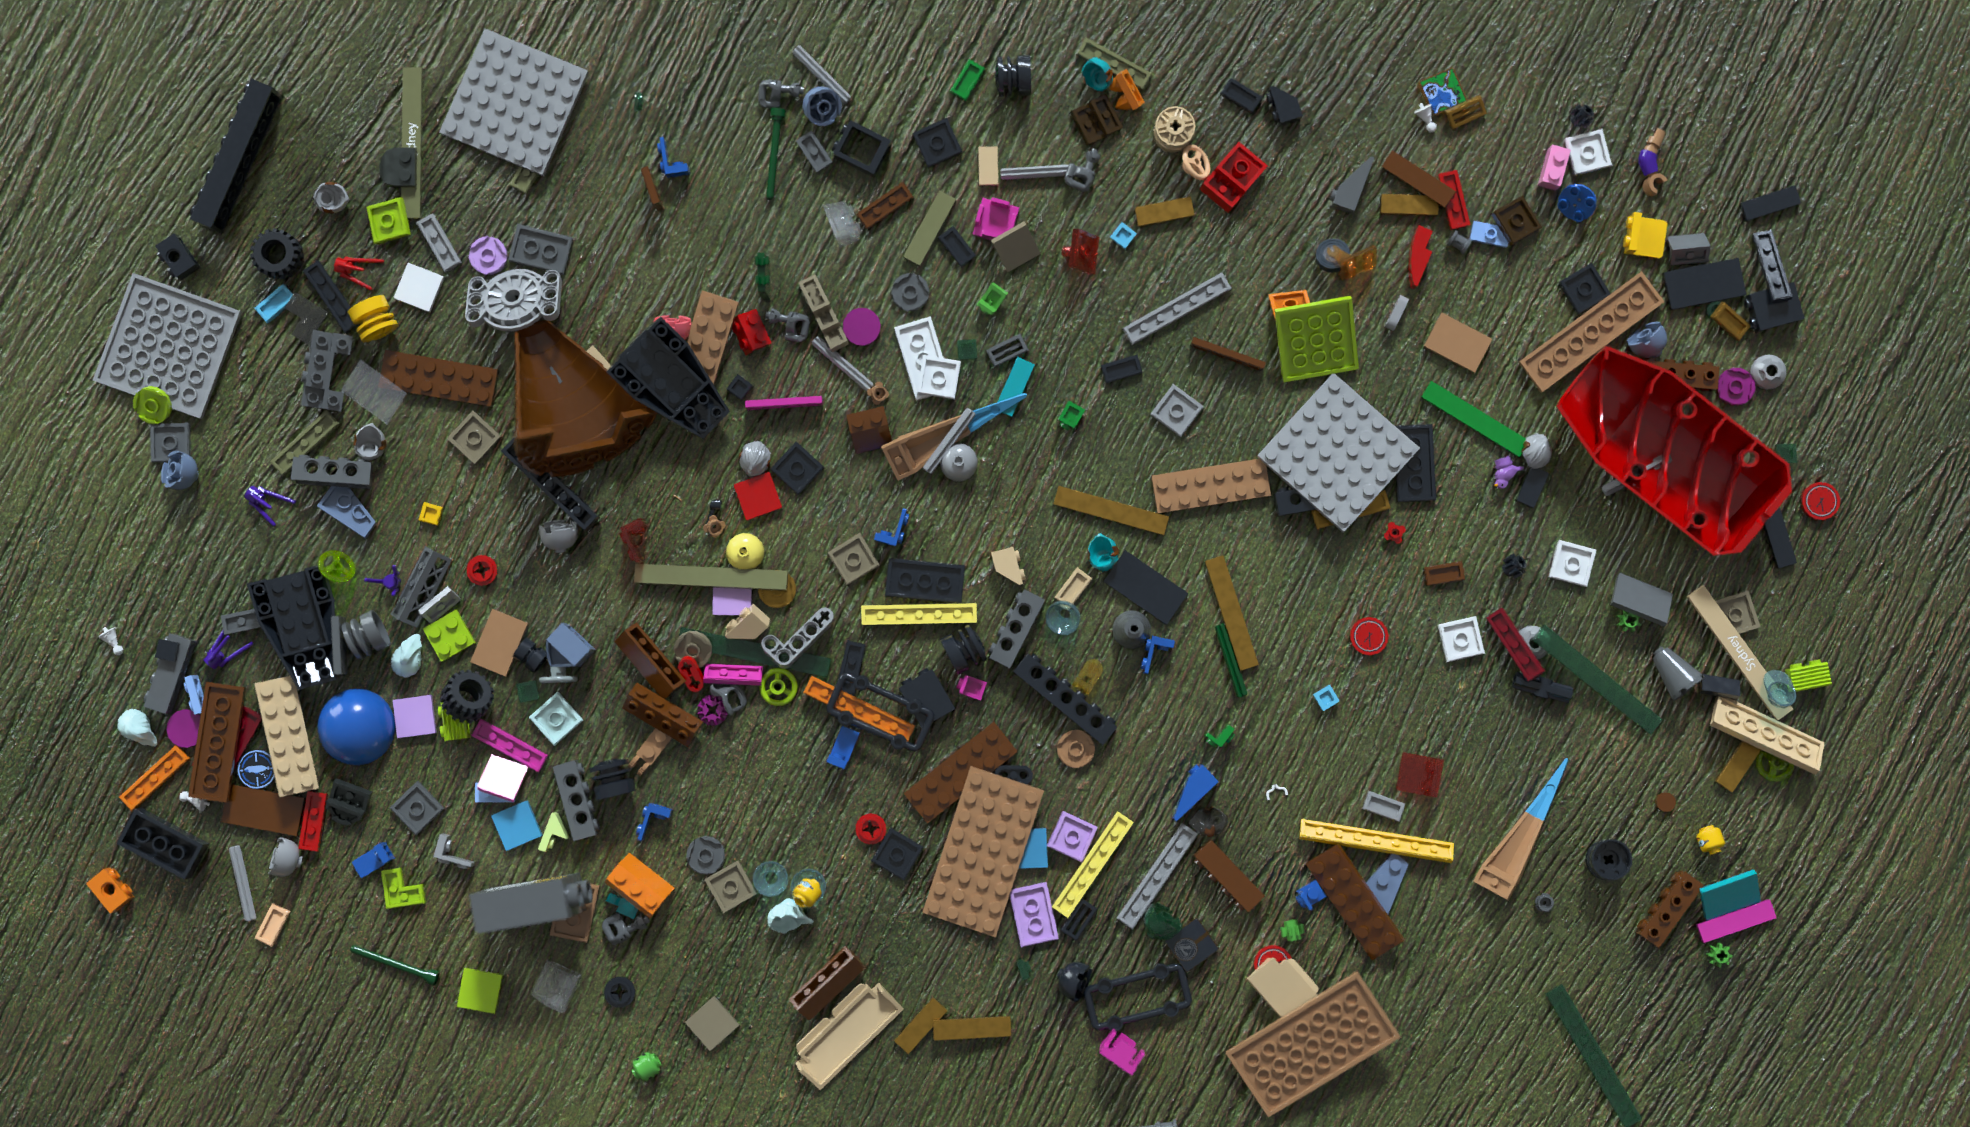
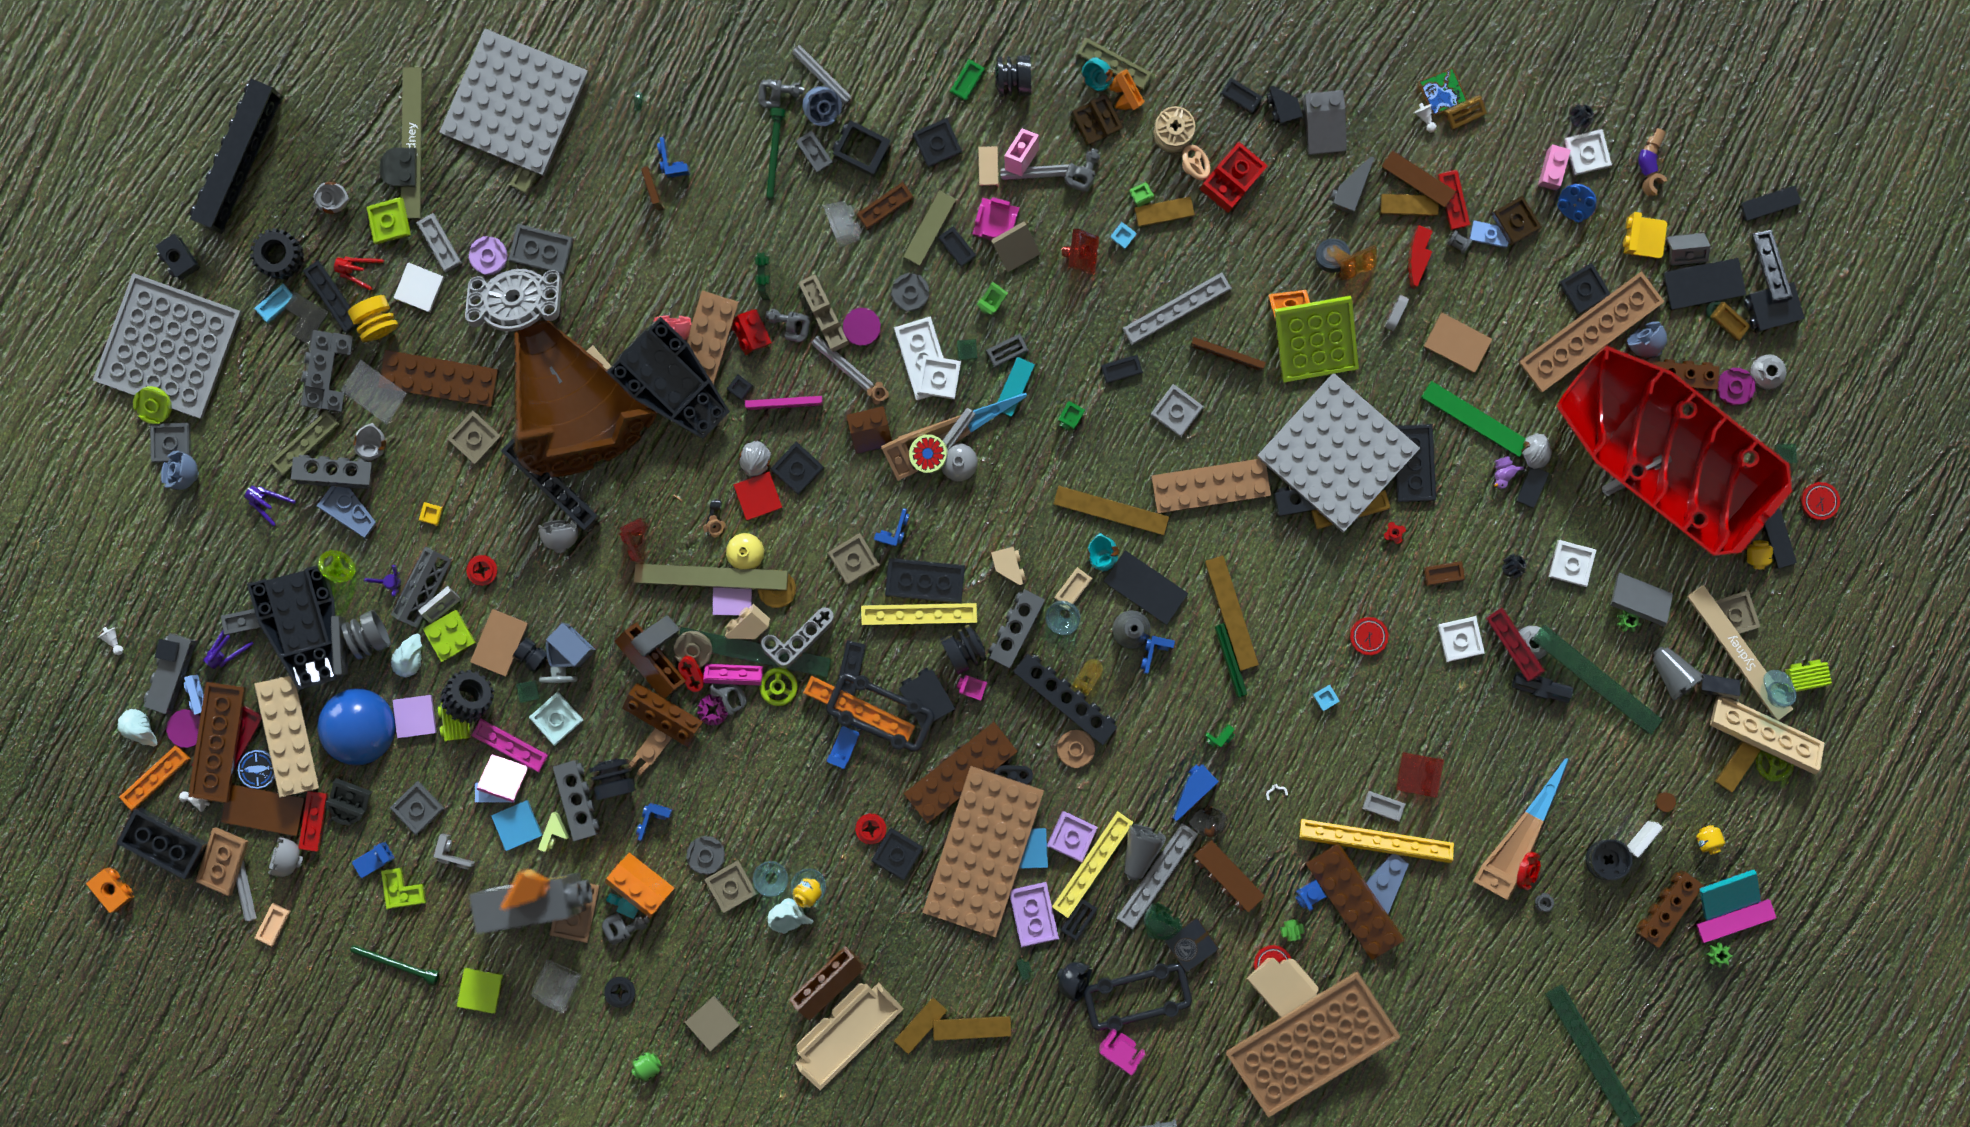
none -> medium nougat tile [196,827,249,896]
none -> orange slope [501,869,550,910]
none -> dark grey beam [631,615,680,657]
none -> tile [909,435,948,473]
none -> bright pink brick [1004,129,1039,177]
none -> dark grey cone [1124,824,1166,881]
none -> bright green tile [1129,182,1155,207]
none -> flat silver slope [1302,90,1347,155]
none -> red tile [1517,851,1541,891]
none -> white tile [1627,821,1663,857]
none -> yellow head [1747,540,1773,569]

